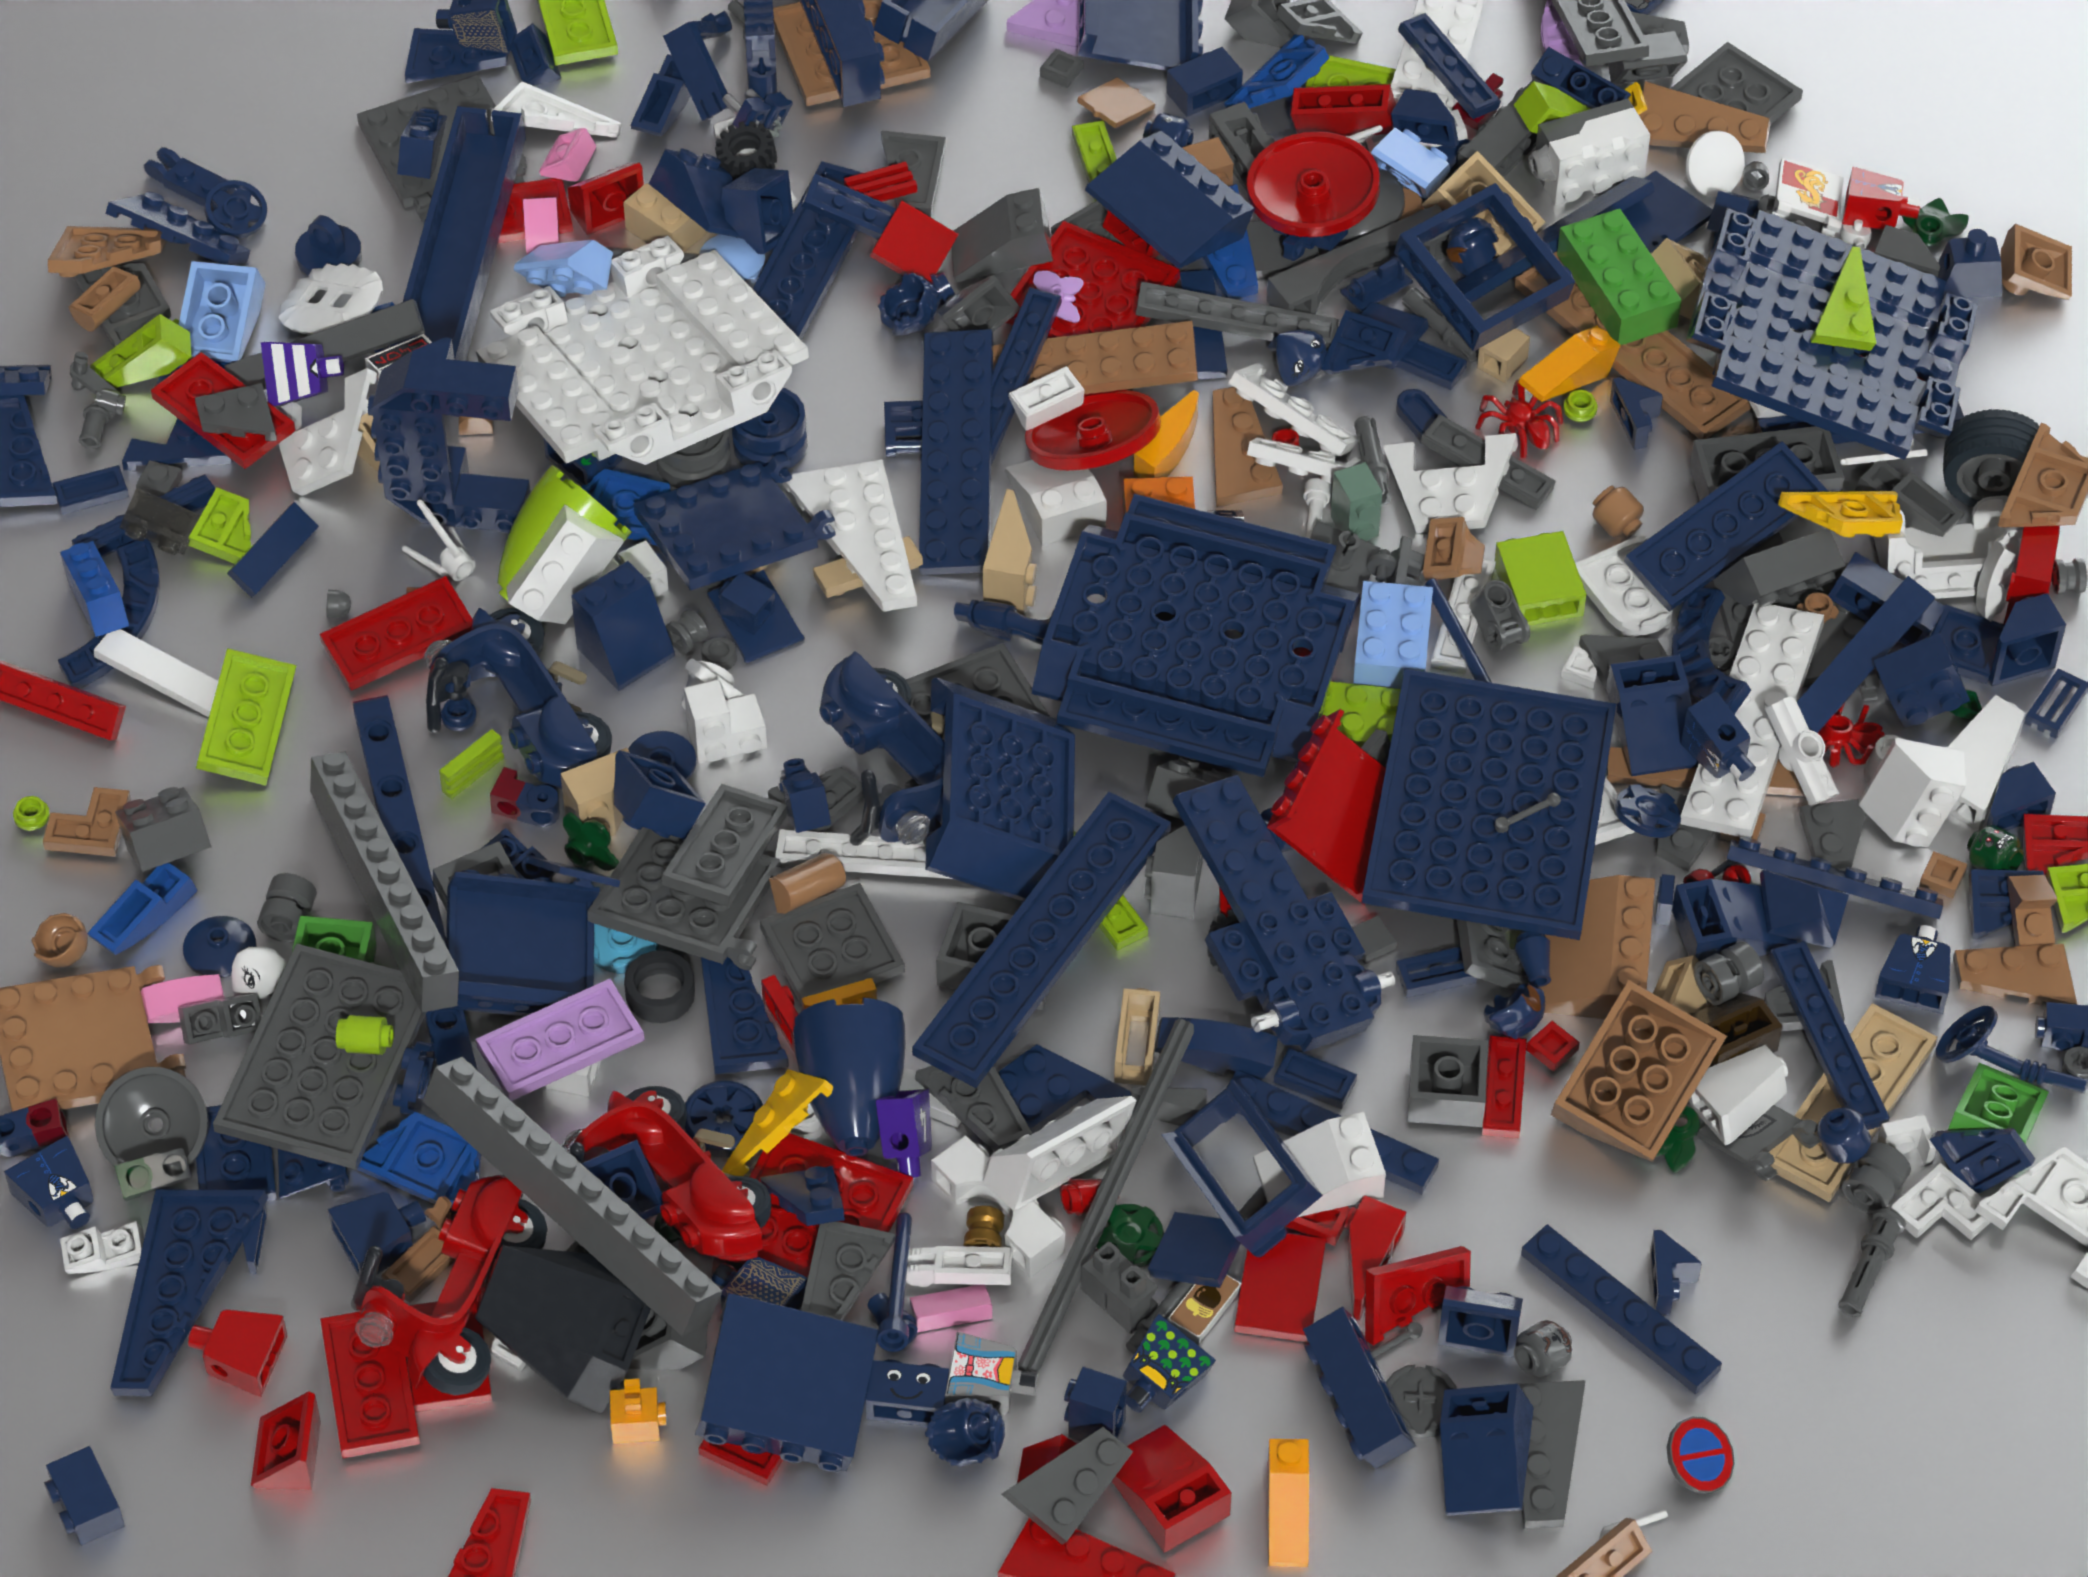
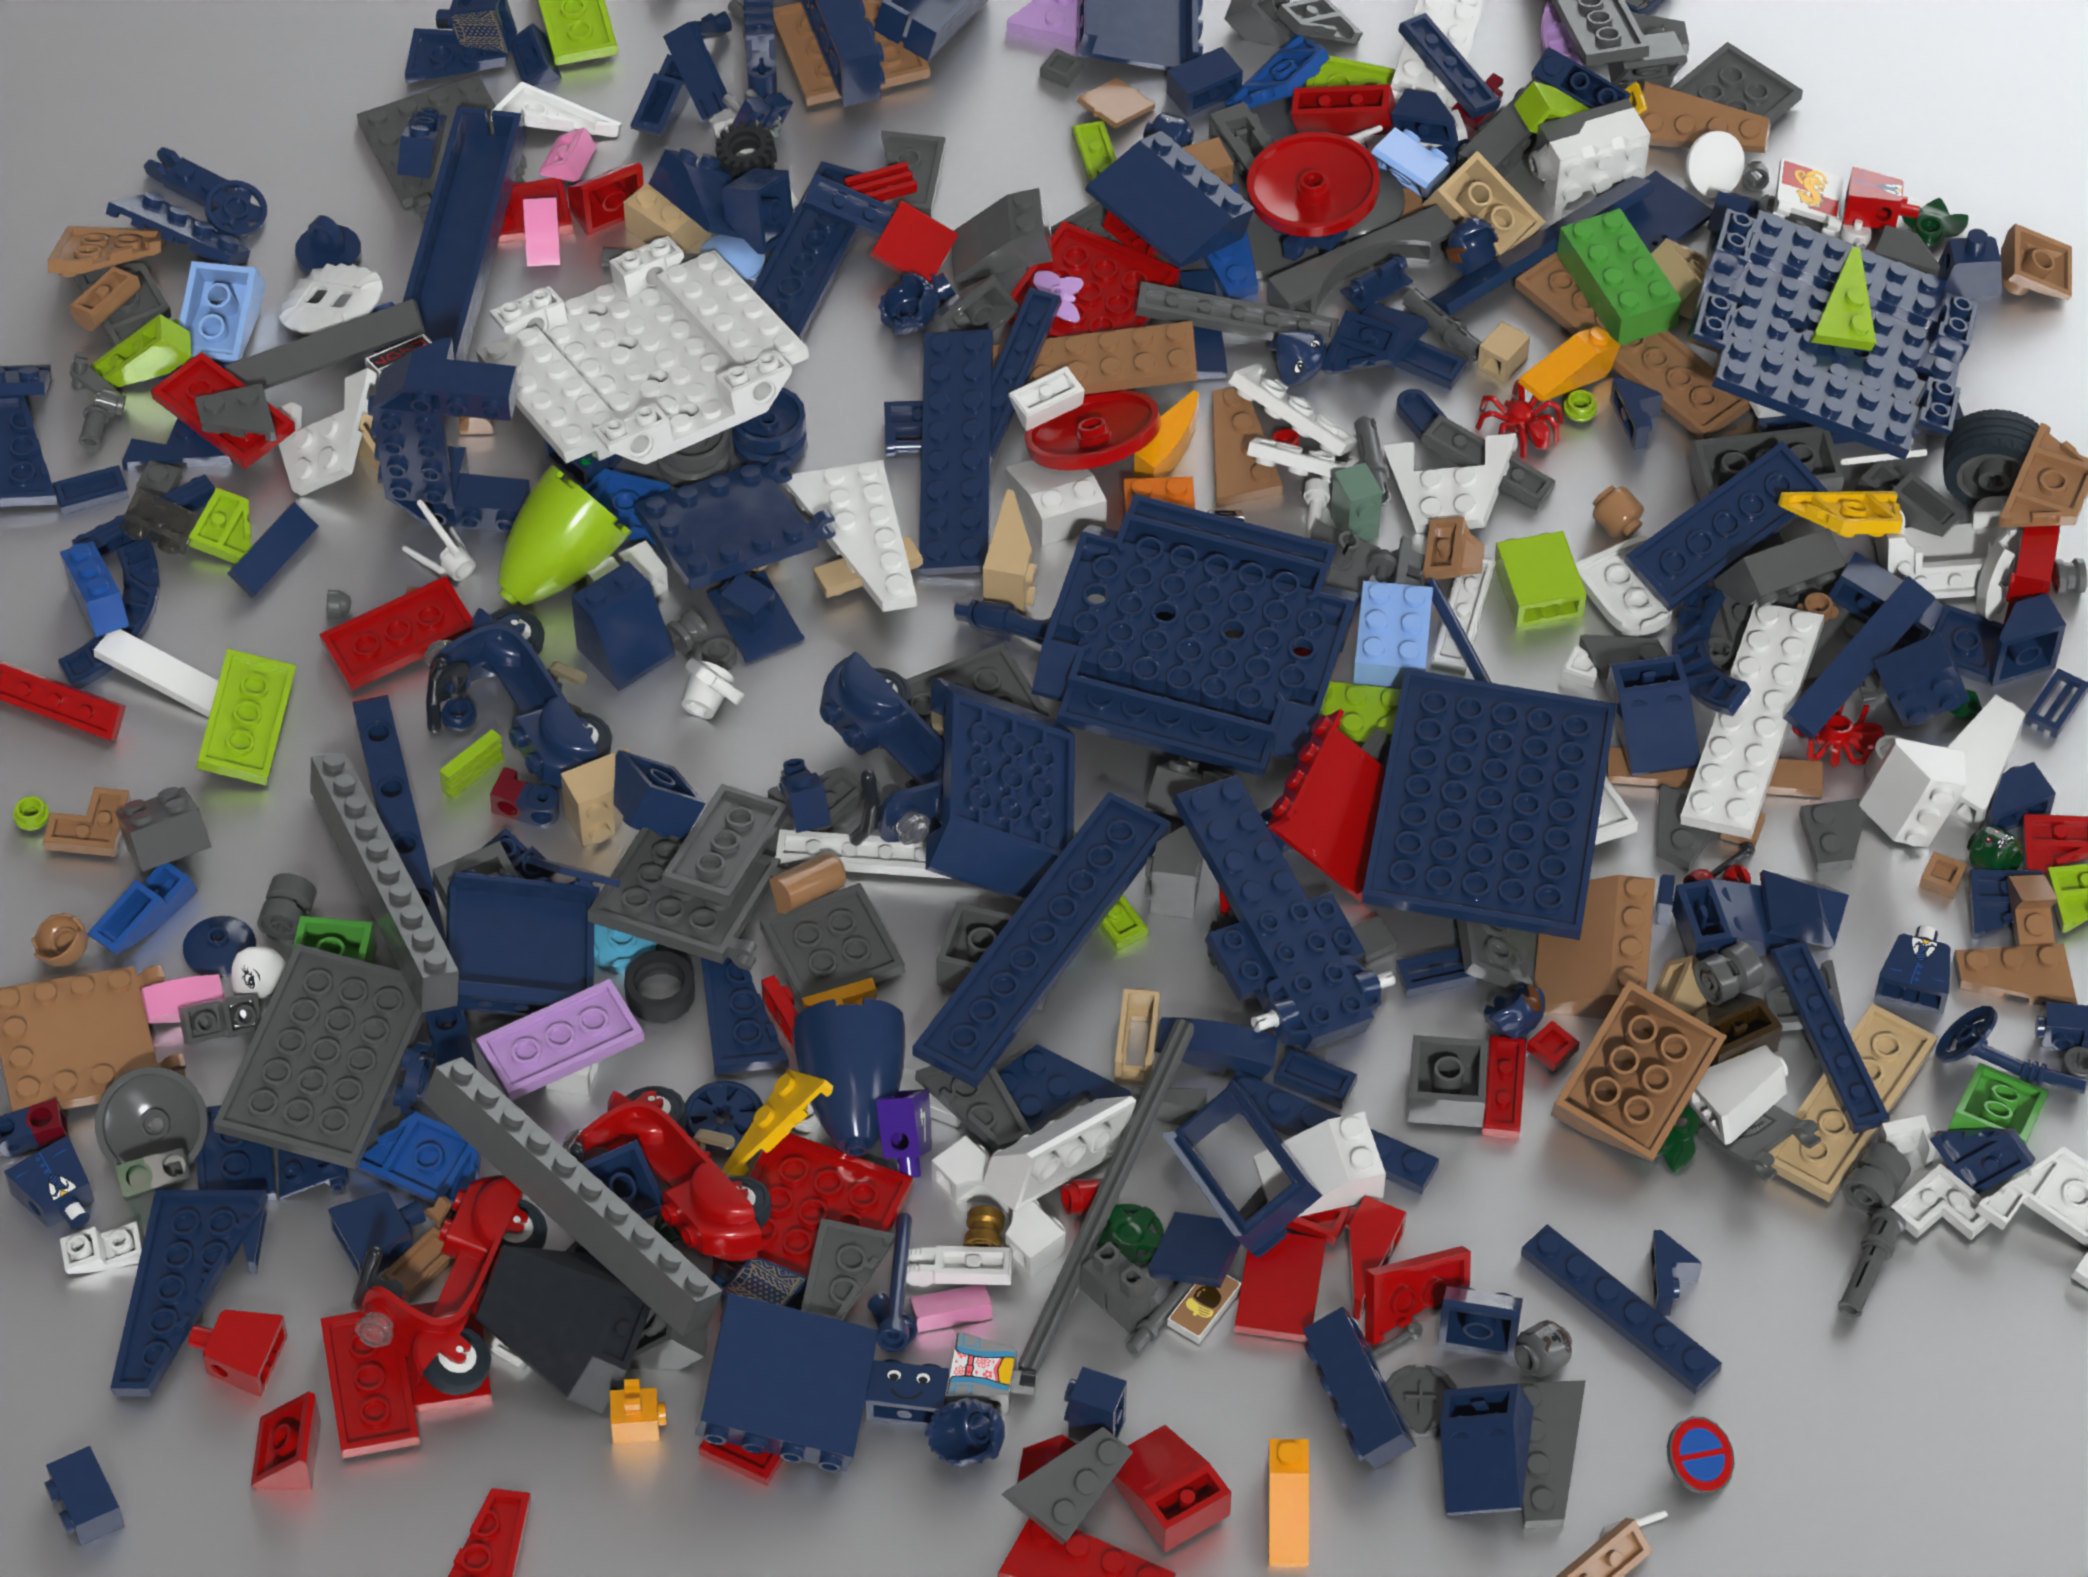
dark purple torso [260,342,344,407] -> none
lime brick [336,1015,394,1055] -> none
white slope [506,504,624,624] -> none
light blue slope [514,240,613,297] -> none
dark green plate [563,812,619,871] -> none
dark blue dish [628,731,697,781] -> none
white brick [684,680,767,764] -> none
dark blue wing [760,1166,845,1226] -> none
dark blue torso [1122,1314,1216,1412] -> none
dark blue window [1394,183,1575,352] -> none
dark grey piece [1470,580,1530,652] -> none
dark grey hinge [1495,793,1561,833] -> none
dark blue cone [1514,931,1551,987] -> none
dark blue wheel [1614,784,1682,838] -> none
dark blue torso [1681,691,1756,781] -> none
dark blue plate [1727,837,1943,919] -> none
white piece [1764,696,1839,806] -> none
dark blue head [1817,1107,1871,1164] -> none

